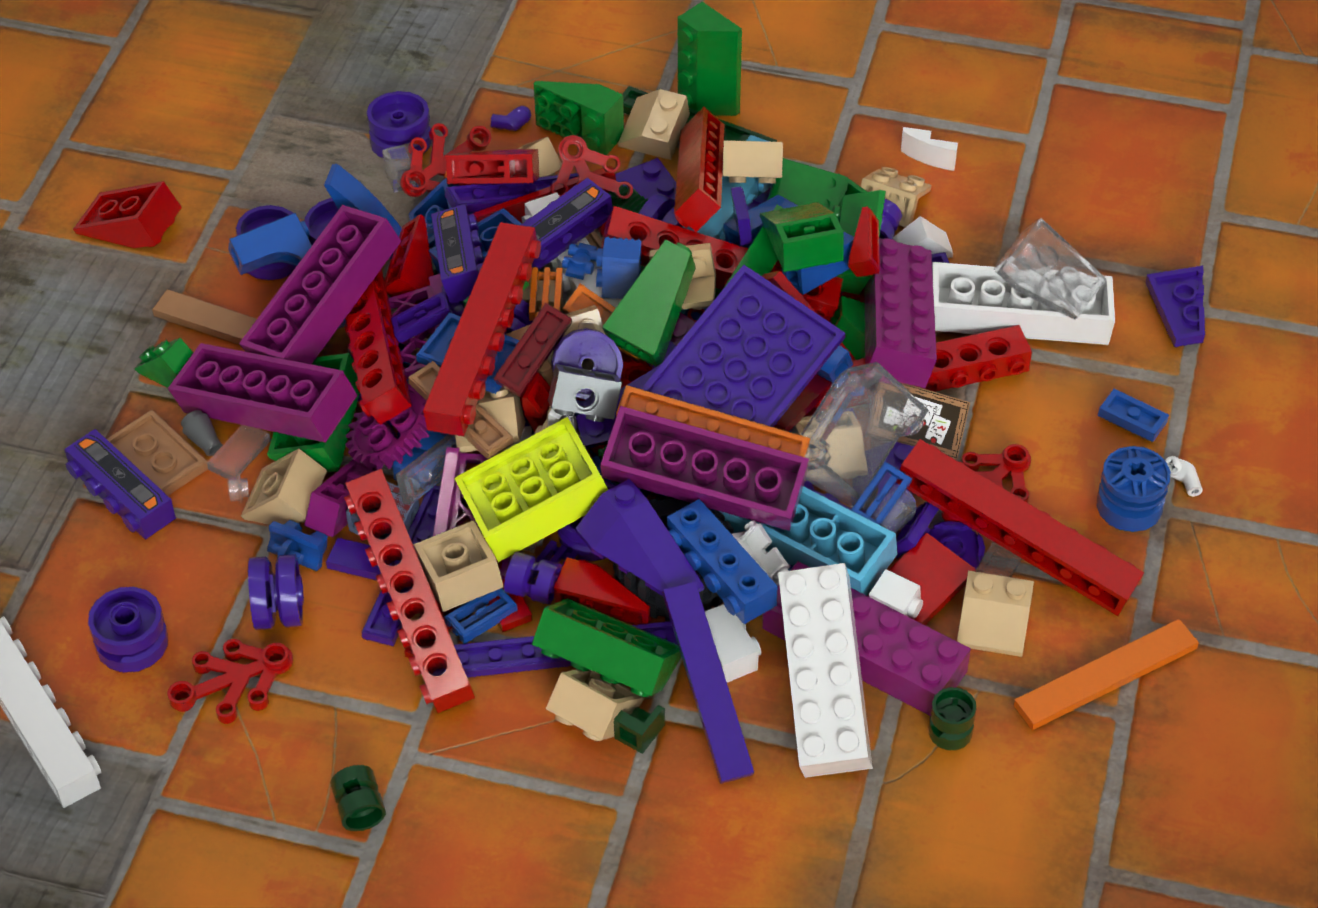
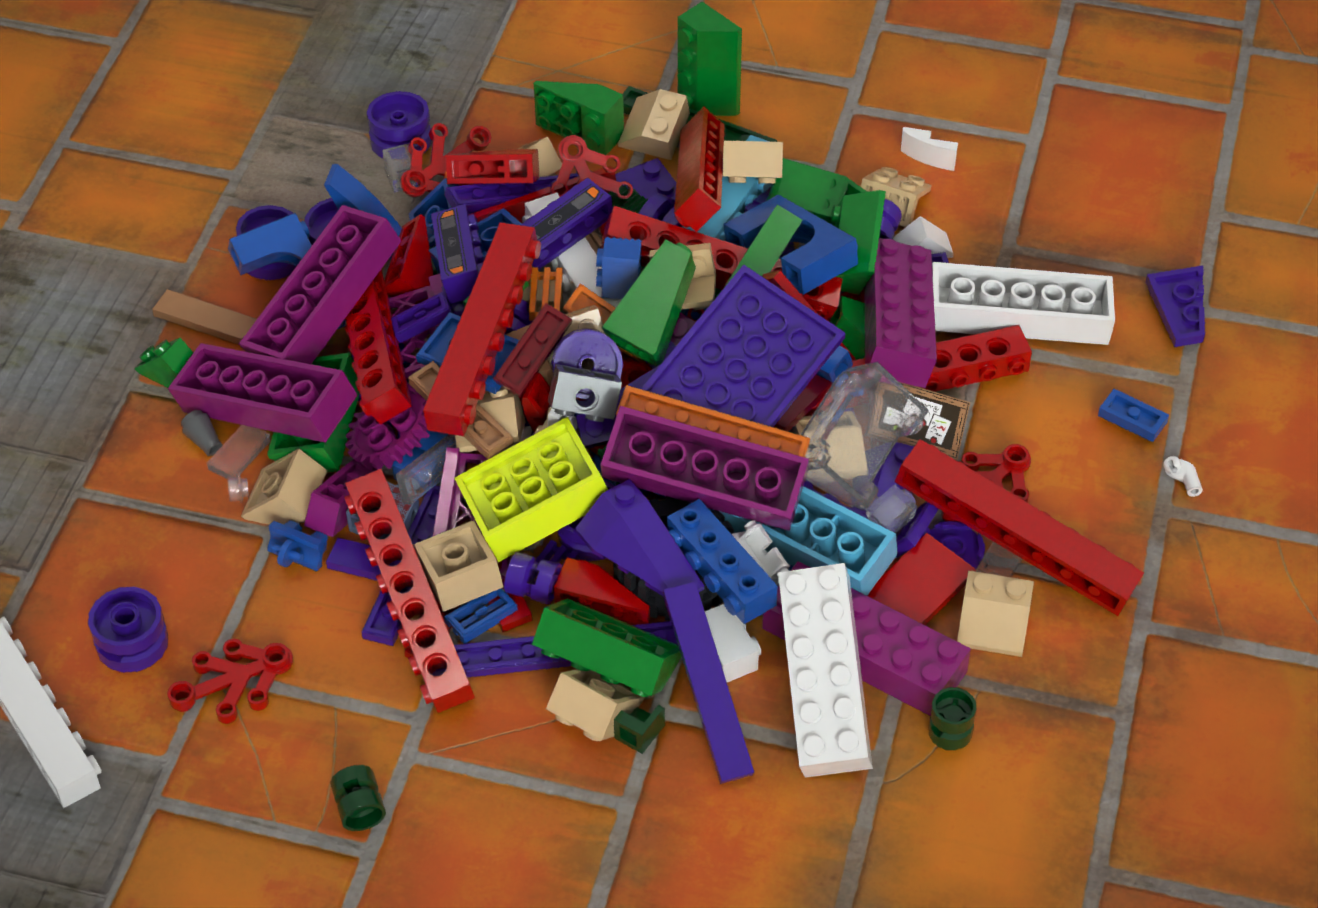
dark purple brick [64,429,176,540] -> none
red slope [73,181,182,248] -> none
medium nougat tile [107,410,209,496] -> none
dark purple wheel [248,554,304,630] -> none
dark purple arm [491,106,531,131] -> none
blue piece [562,243,597,280] -> none
dark purple tile [731,186,752,245] -> none
green slope [760,202,844,272] -> none
red slope [848,206,880,277] -> none
blue tile [851,461,912,526] -> none
white brick [869,569,923,618] -> none
clear slope [993,218,1106,320] -> none
orange tile [1013,619,1199,731] -> none
blue wheel [1096,446,1171,532] -> none

